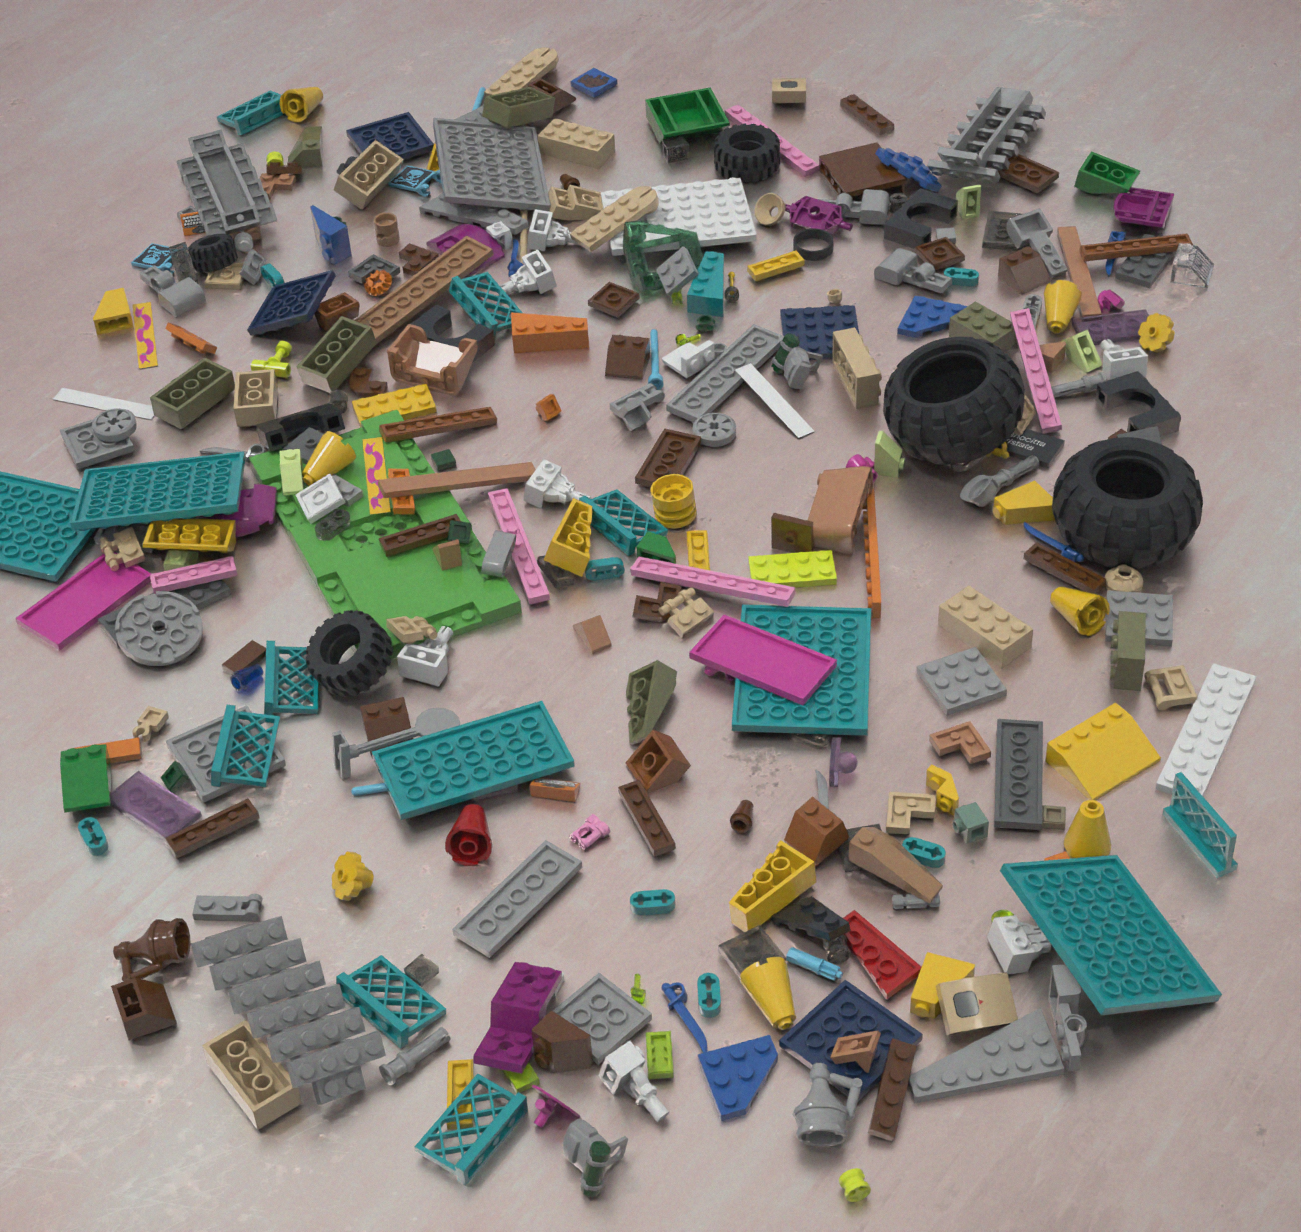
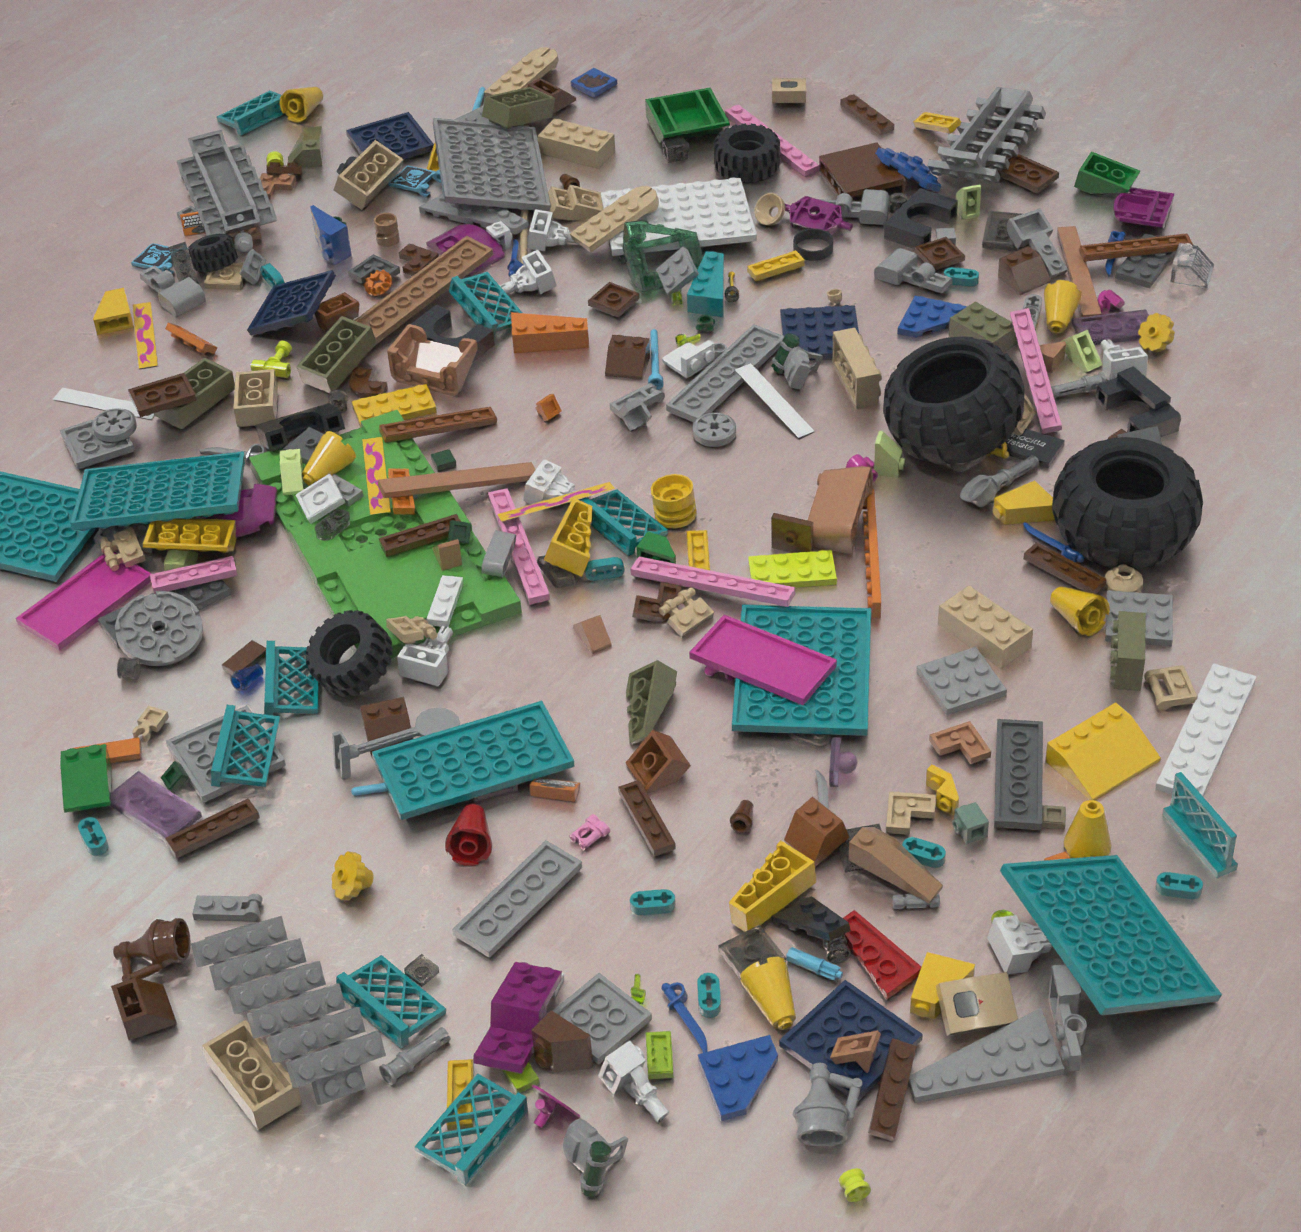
reddish brown plate [635,428,701,487] -> none
none -> clear smoke wheel [117,658,141,680]
none -> reddish brown plate [128,373,197,417]
none -> white plate [427,575,464,627]
none -> yellow sticker [497,482,615,521]
none -> yellow plate [913,112,961,134]
none -> black tile [1117,366,1171,410]
none -> teal beam [1155,872,1203,899]

